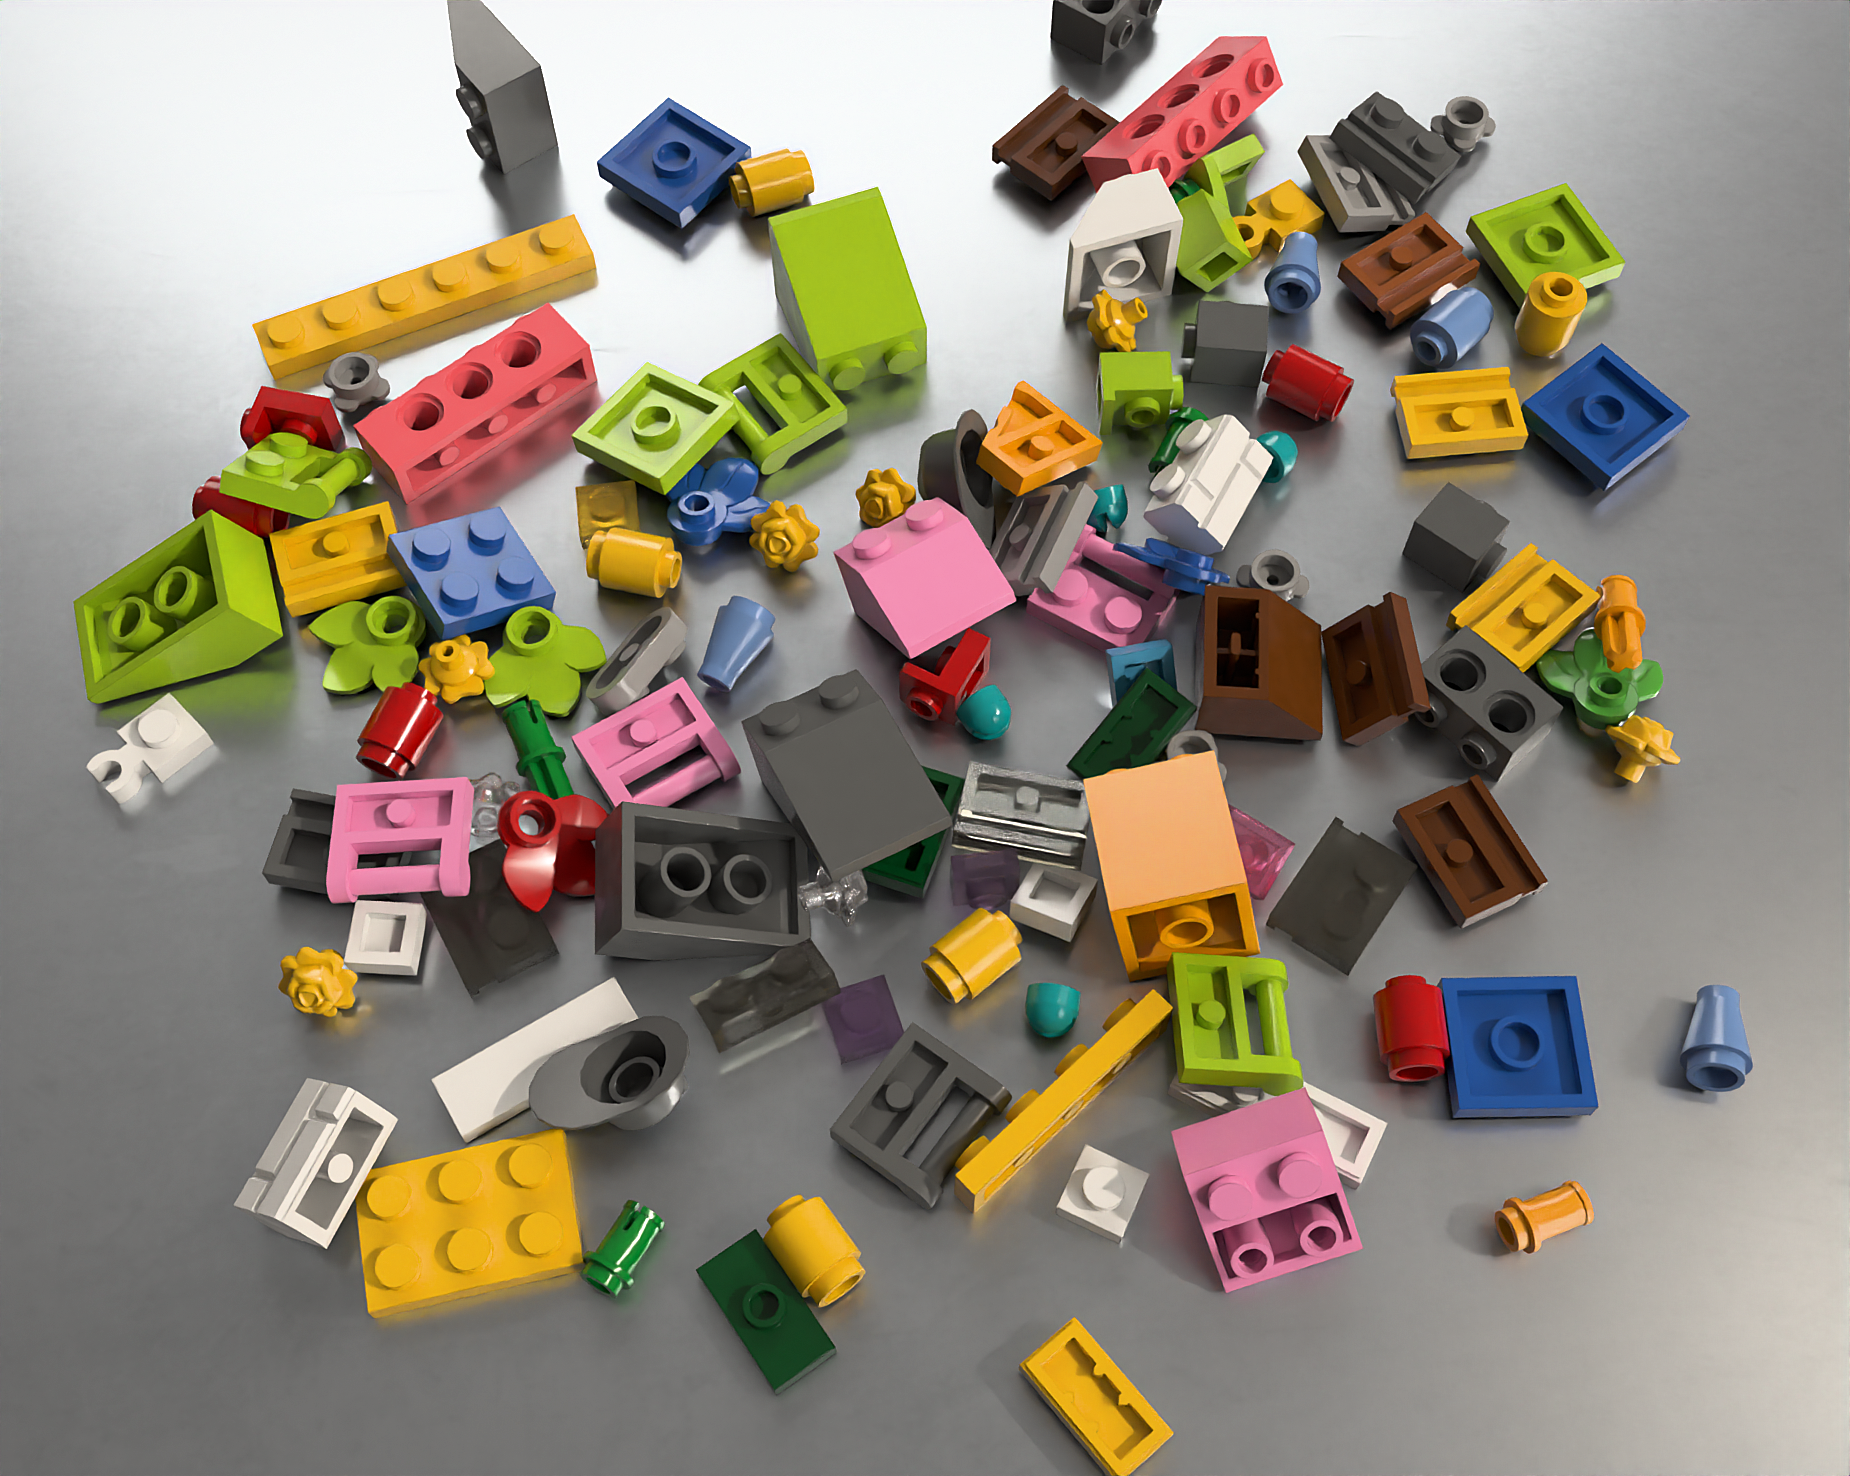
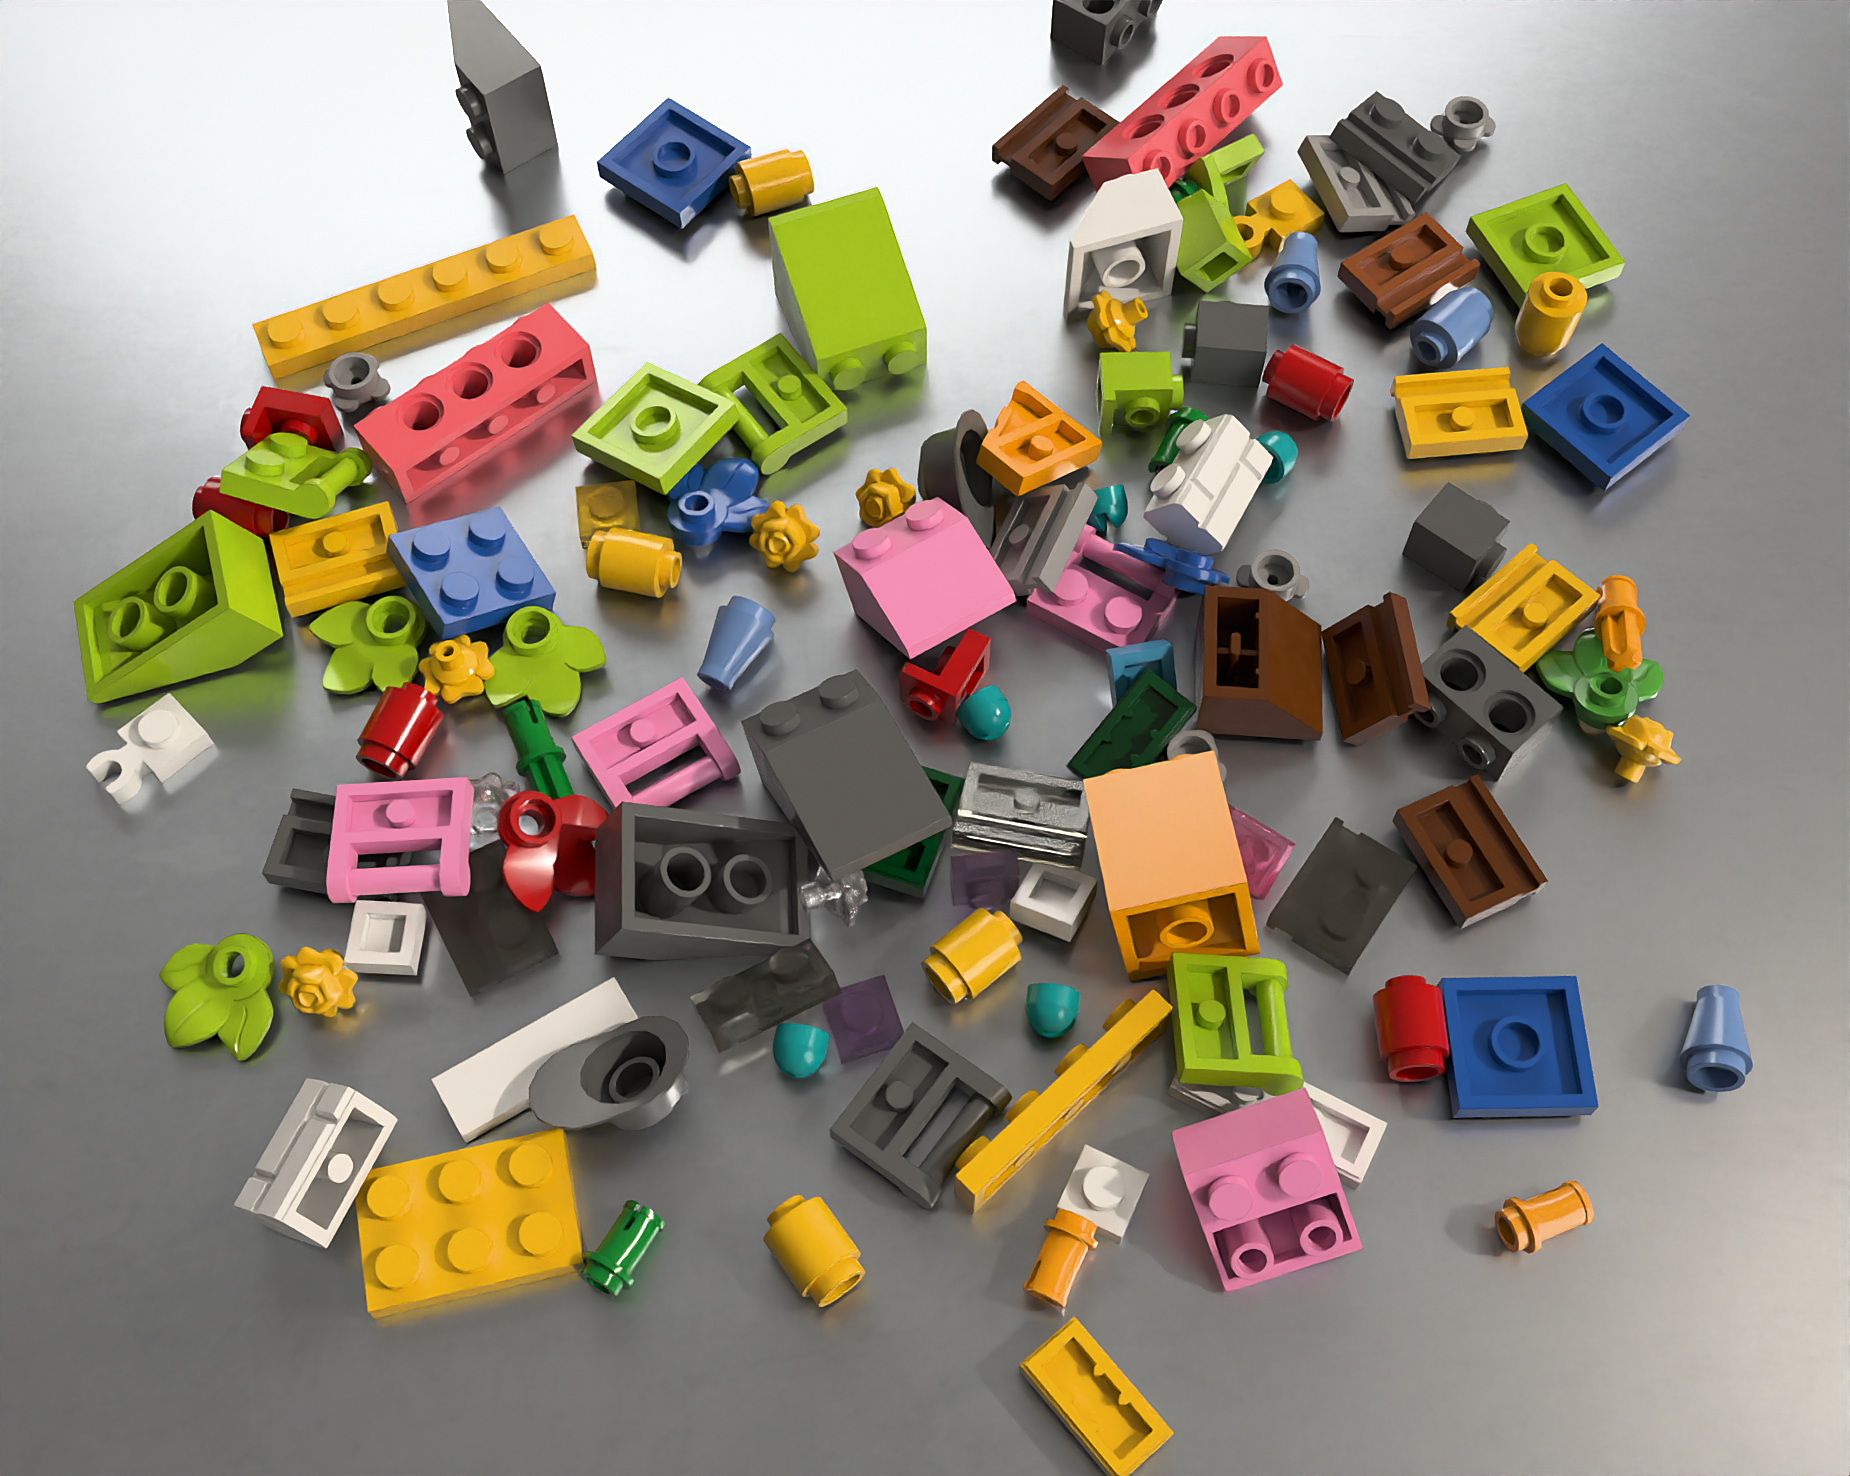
light grey plate [586,607,688,715] -> none
dark green plate [696,1229,837,1395] -> none
none -> lime plate [159,933,275,1061]
none -> teal hinge [773,1023,830,1078]
none -> light orange pin [1022,1209,1098,1308]

